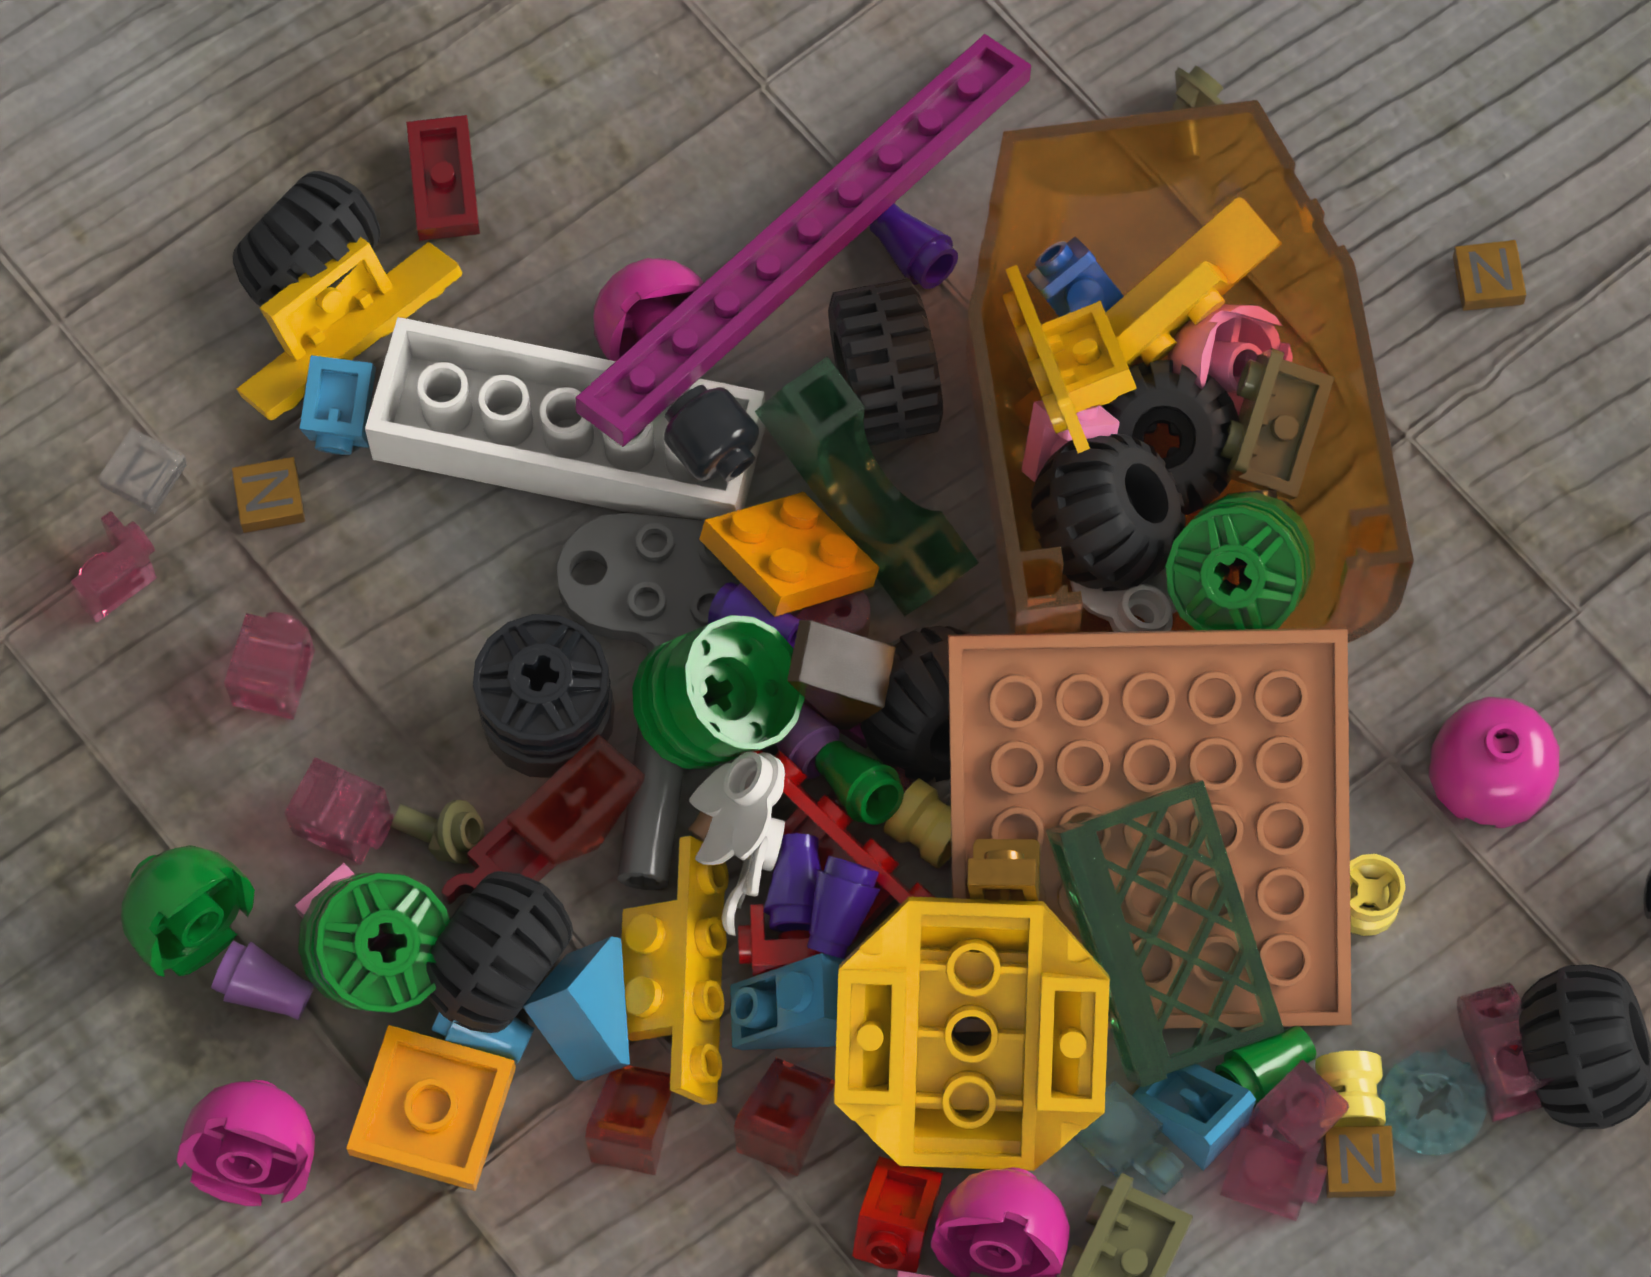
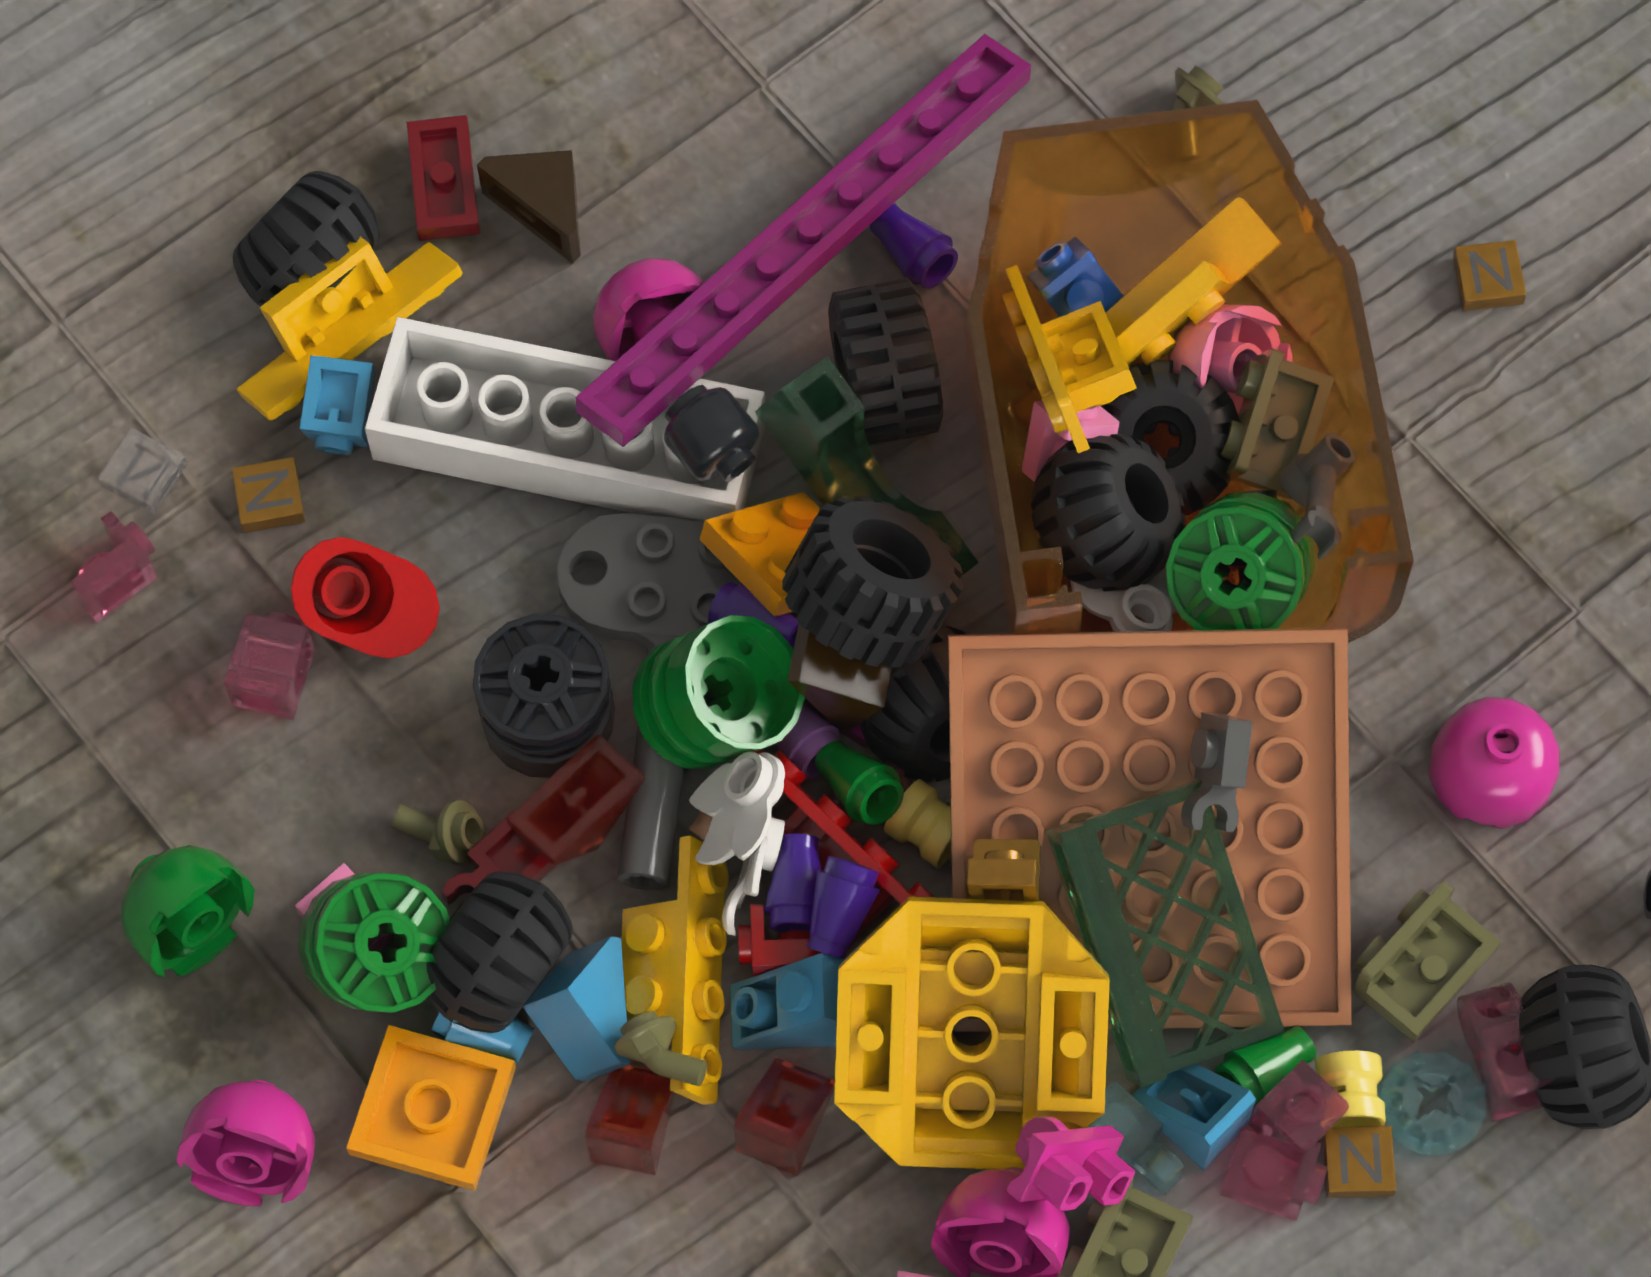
medium lavender cone [211,941,314,1020] -> none
clear pink brick [284,757,393,865] -> none
red bracket [852,1156,943,1273] -> none
light yellow wheel [1350,854,1405,936] -> none
none -> red piece [290,537,440,659]
none -> dark brown slope [477,150,581,264]
none -> olive plate [614,1011,707,1086]
none -> black tyre [782,496,964,668]
none -> dark pink hips [1006,1117,1135,1211]
none -> dark grey plate [1181,712,1252,832]
none -> dark grey brick [1280,433,1356,560]
none -> olive bracket [1353,881,1501,1043]

